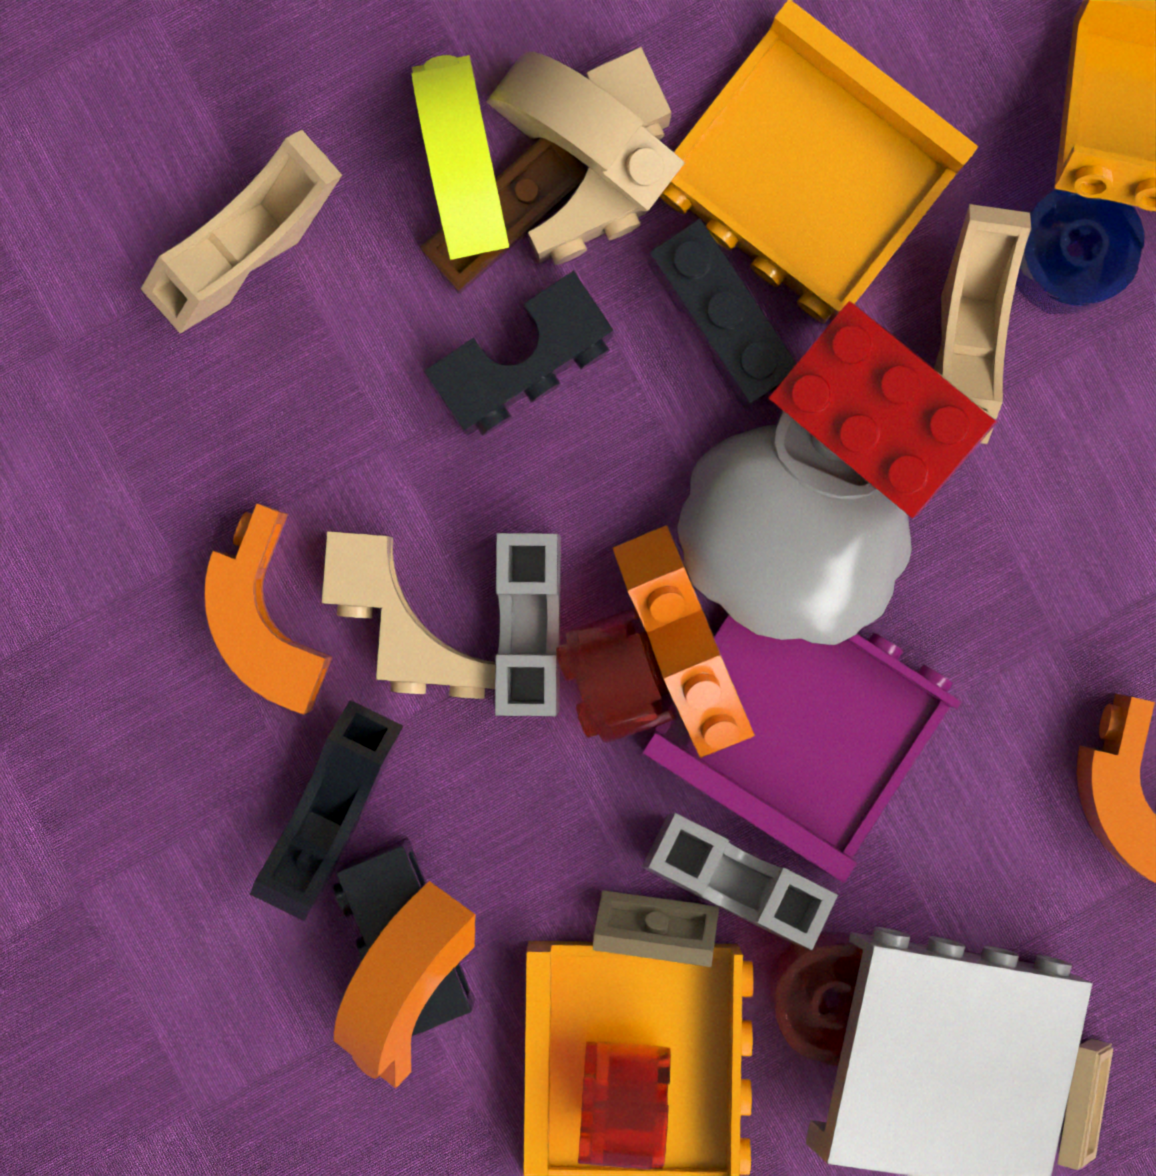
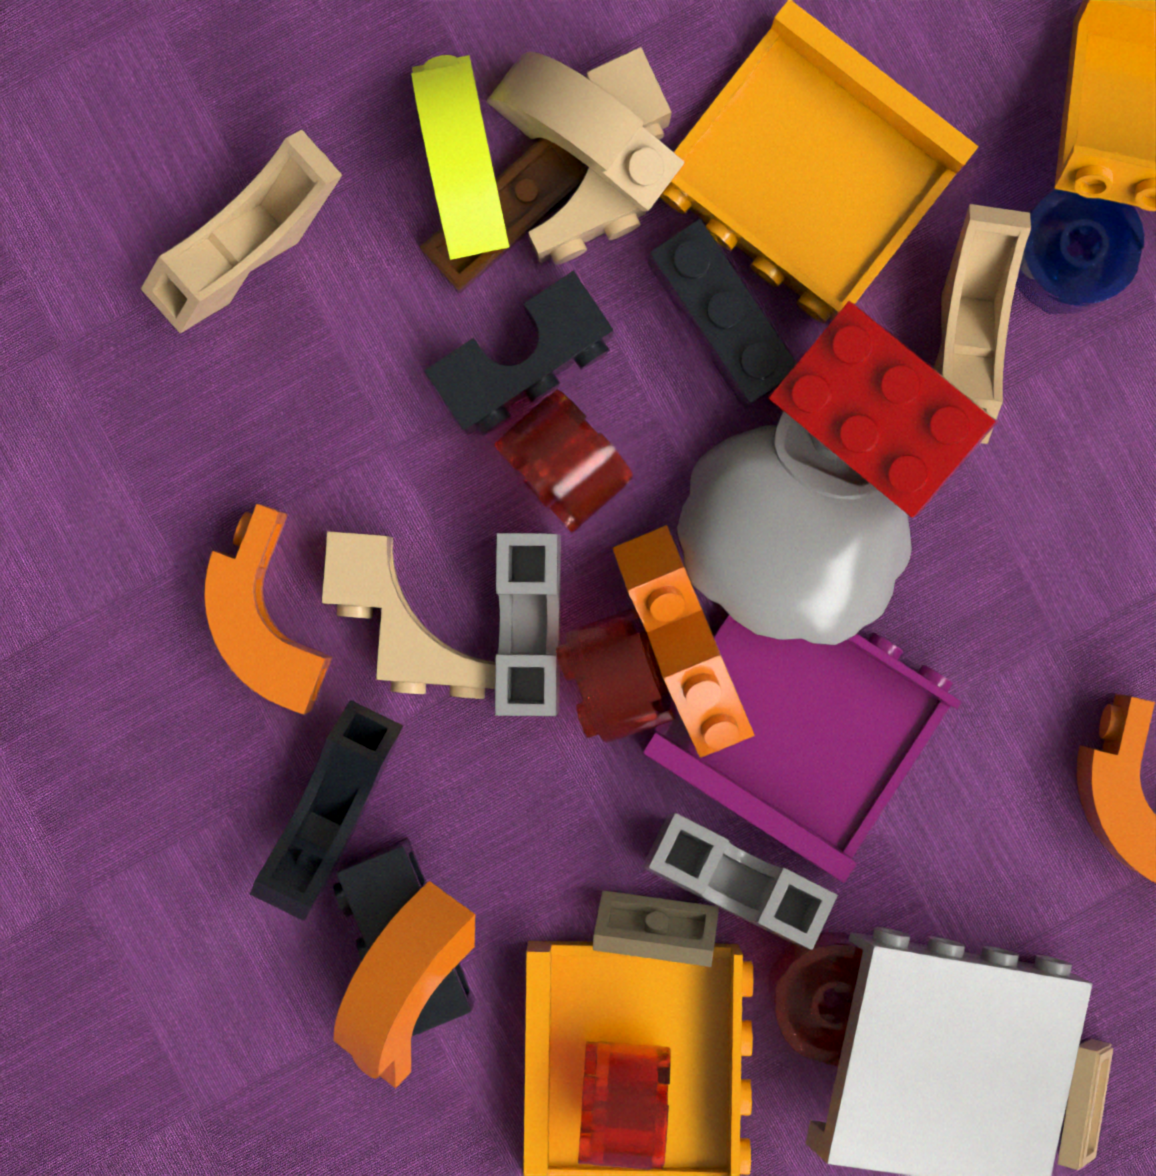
none -> clear red brick [493,389,634,534]

